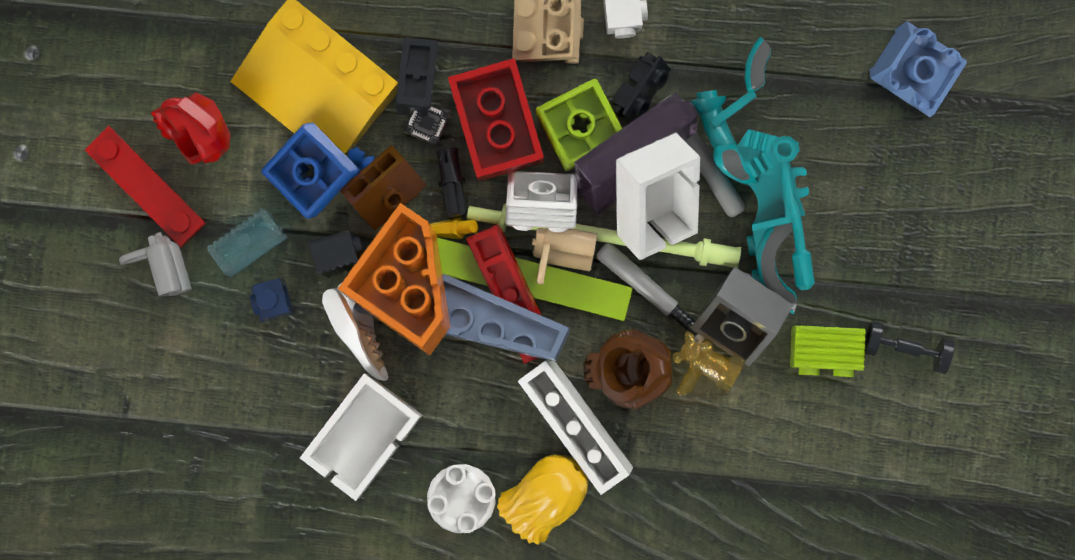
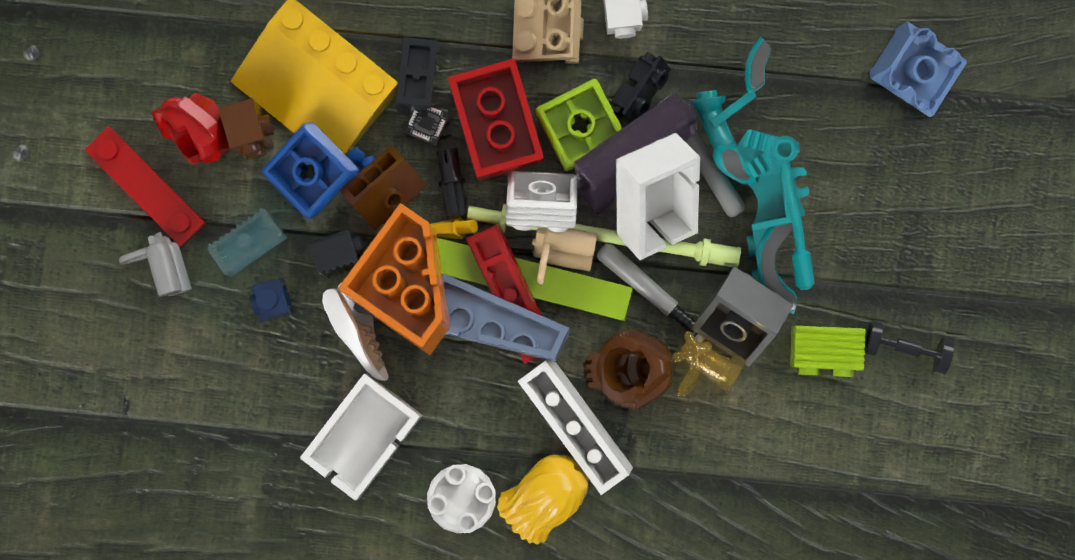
none -> reddish brown brick [218,98,274,160]

